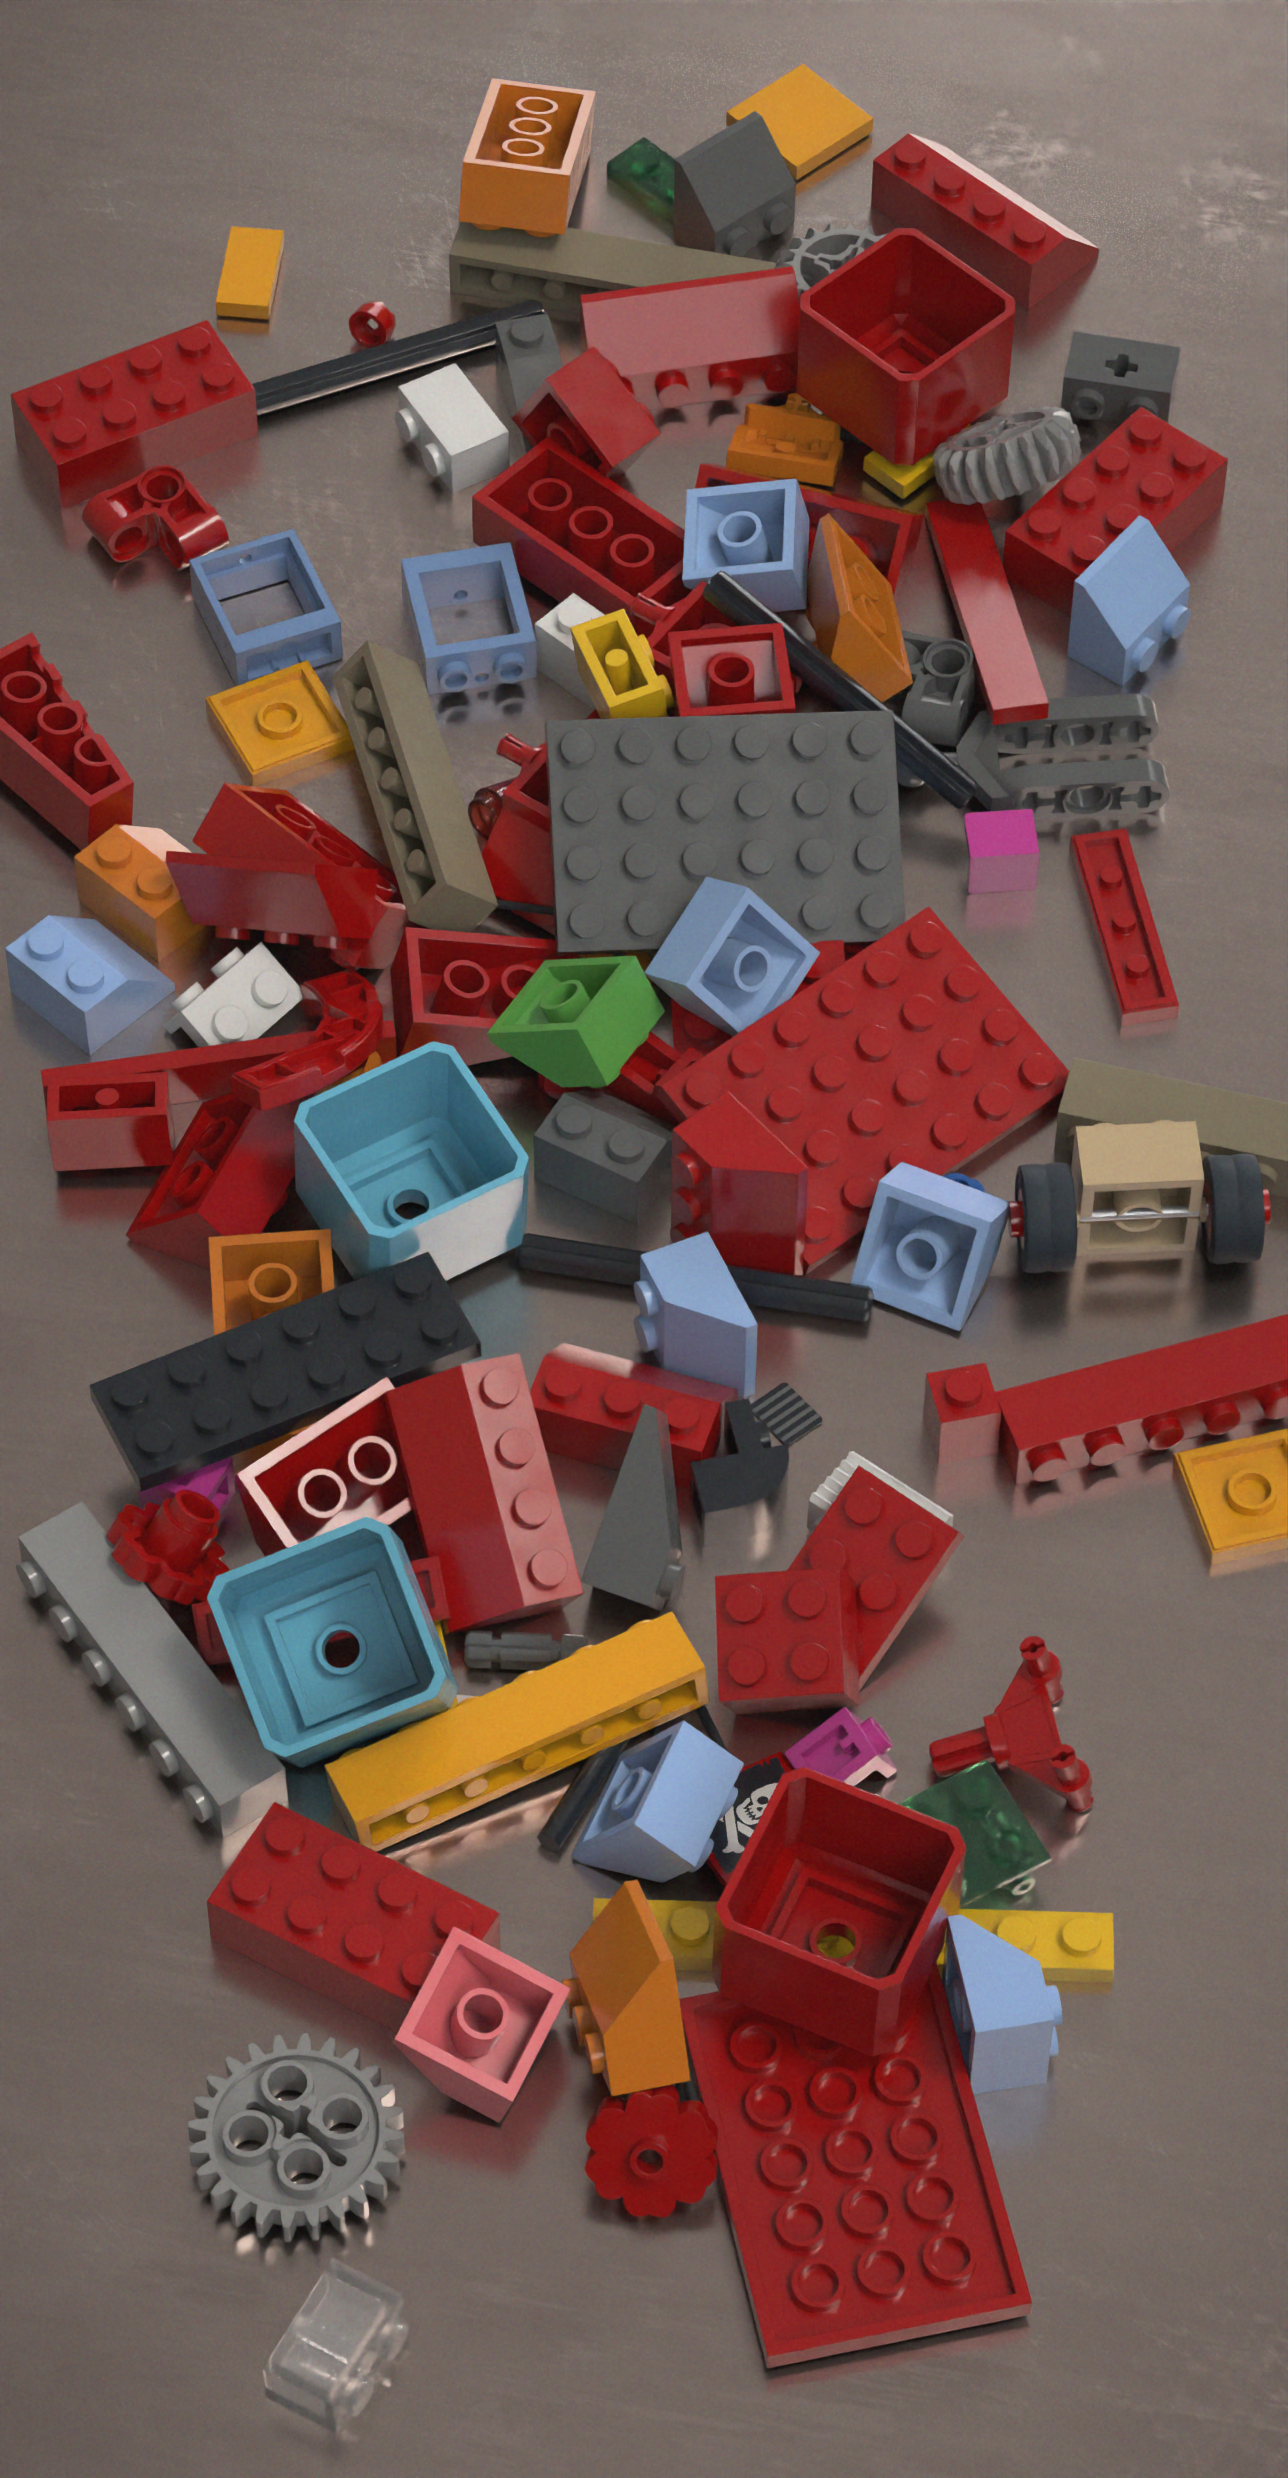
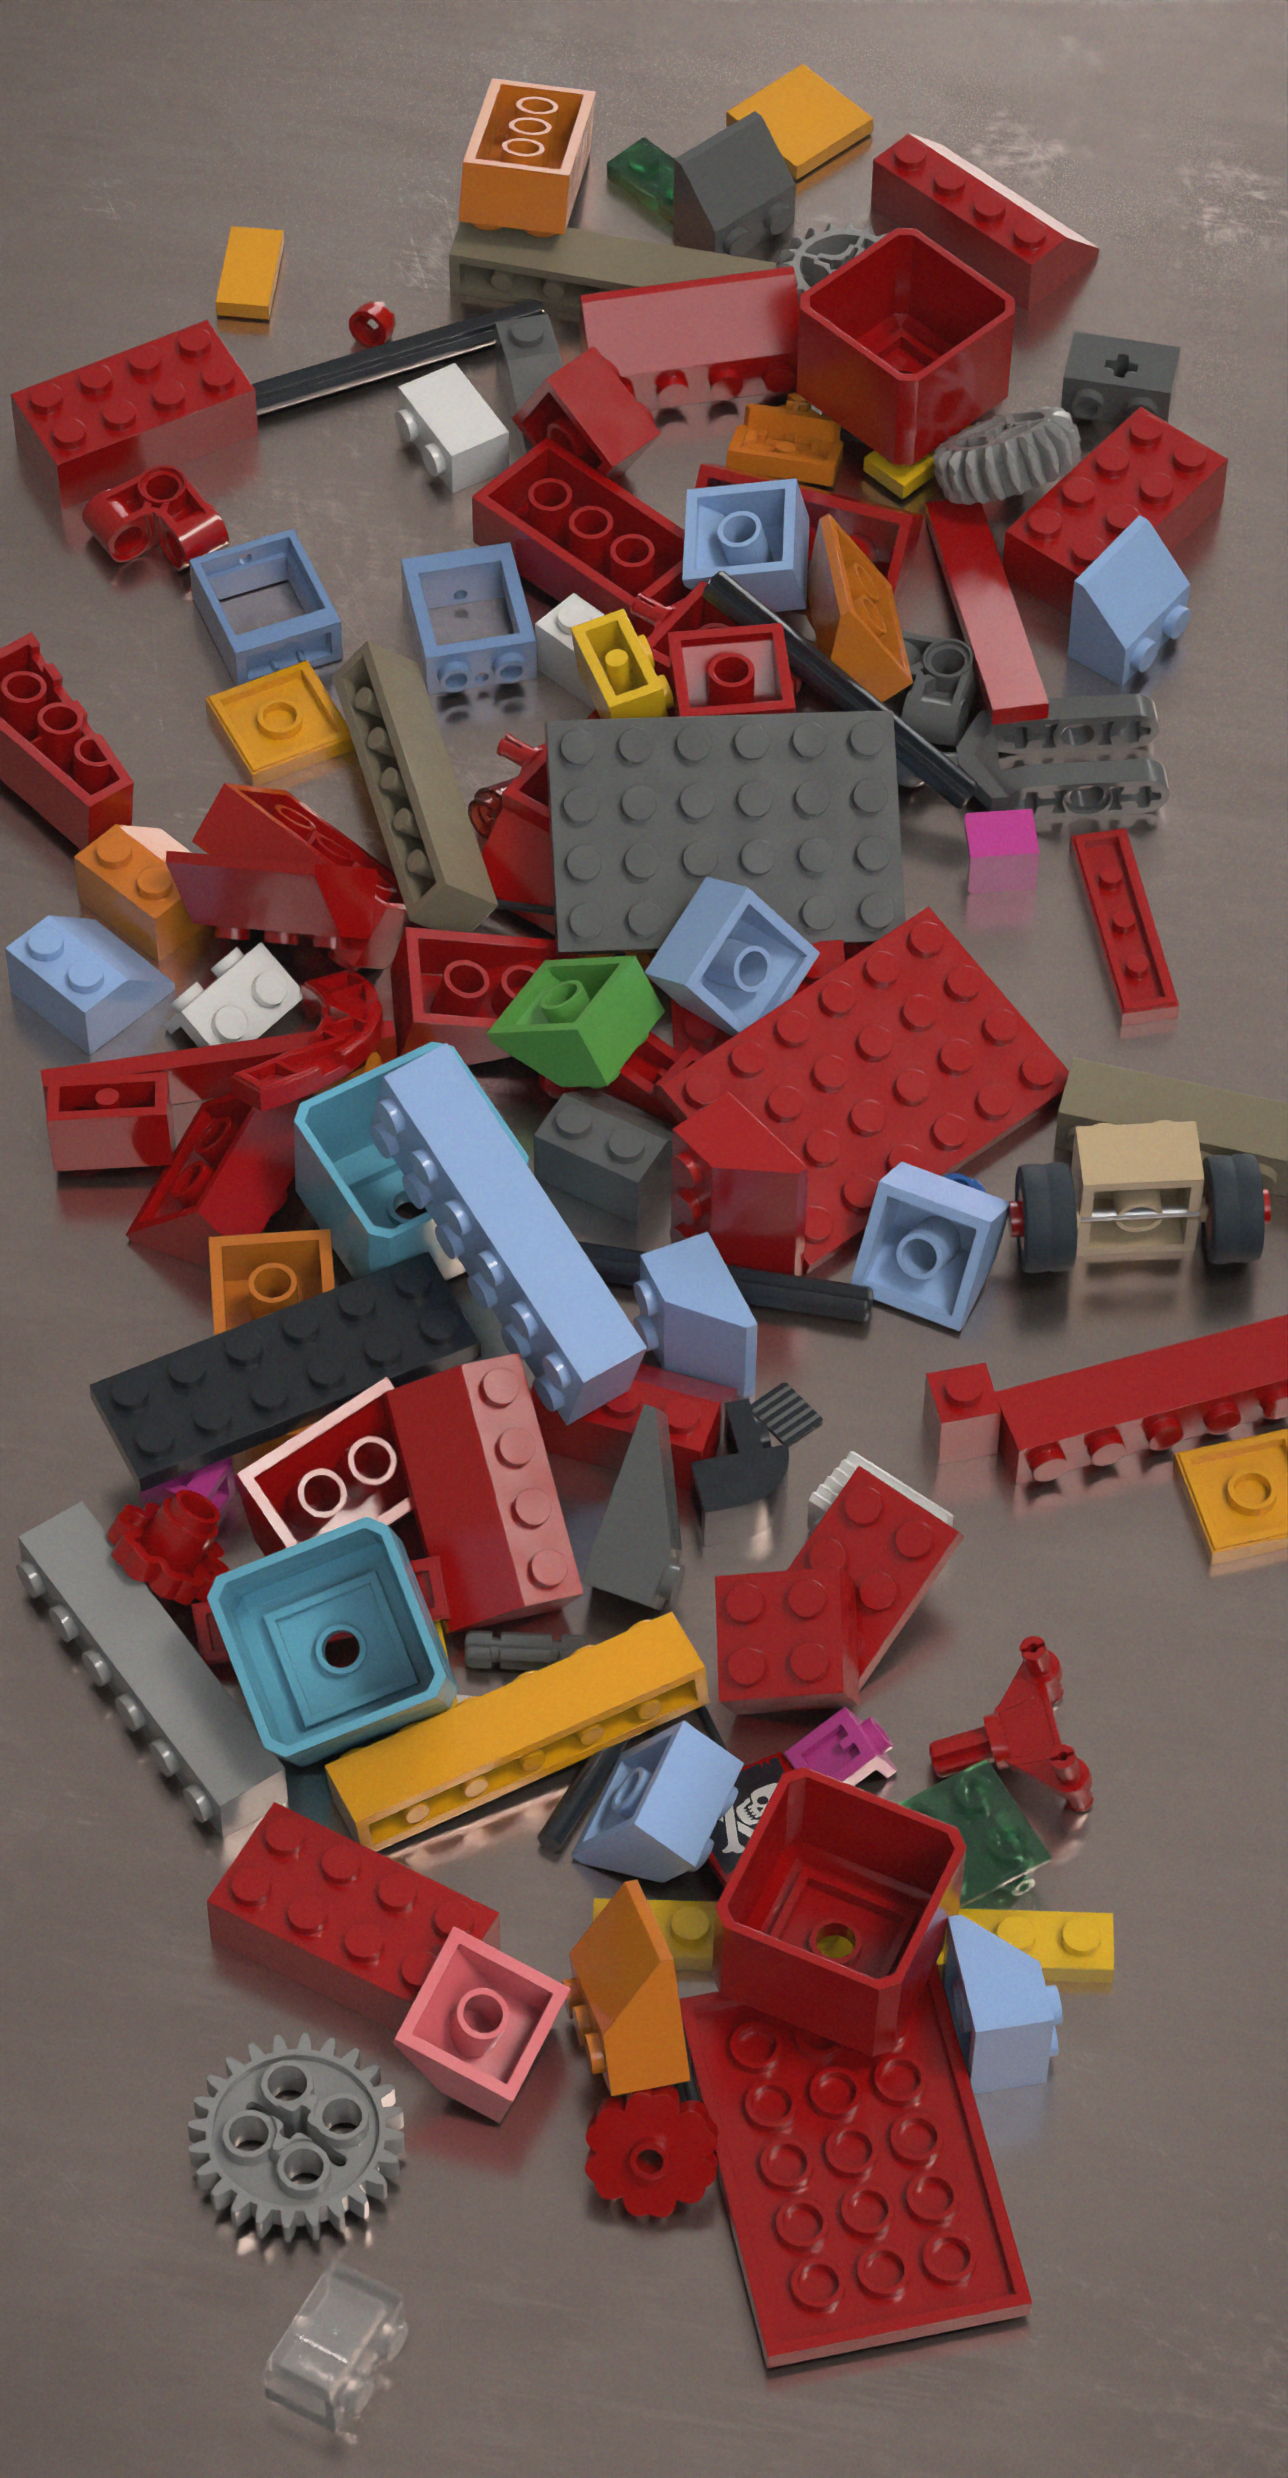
none -> light blue brick [370,1043,647,1425]

